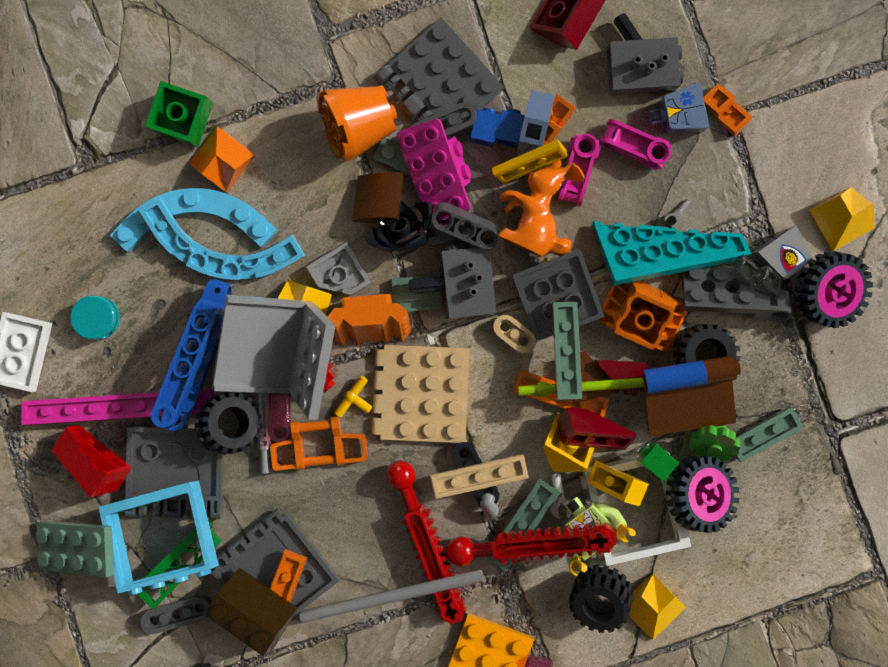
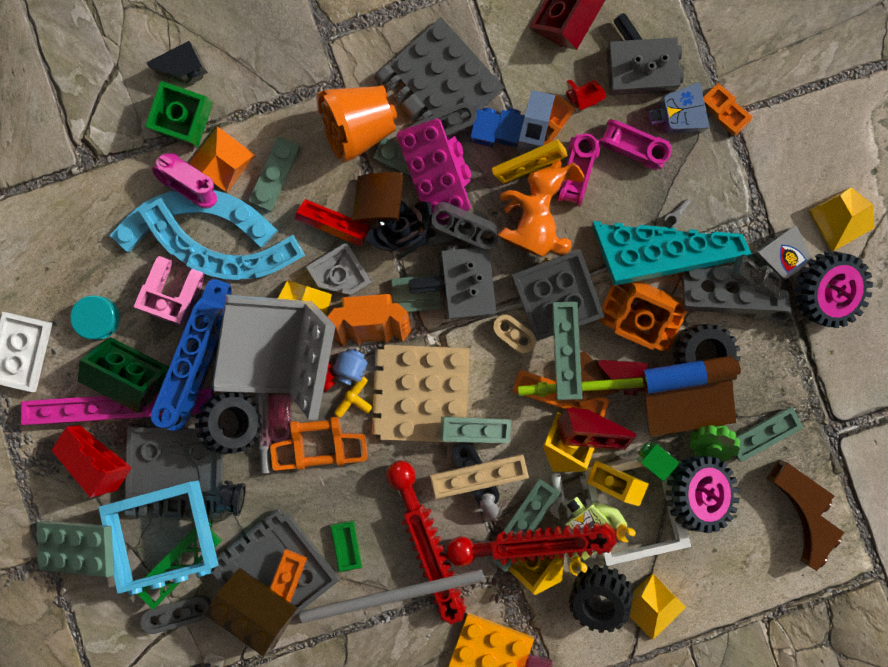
none -> dark green slope [77,337,169,413]
none -> bright pink brick [134,256,205,328]
none -> black slope [146,41,208,83]
none -> dark pink piece [152,153,217,208]
none -> black wheel [218,480,246,517]
none -> sand green plate [249,137,301,212]
none -> red plate [295,199,370,247]
none -> green tile [330,520,362,572]
none -> medium blue head [333,348,368,385]
none -> sand green plate [440,416,511,443]
none -> yellow slope [509,530,564,595]
none -> red bracket [566,79,606,110]
none -> reddish brown arch [766,459,845,571]

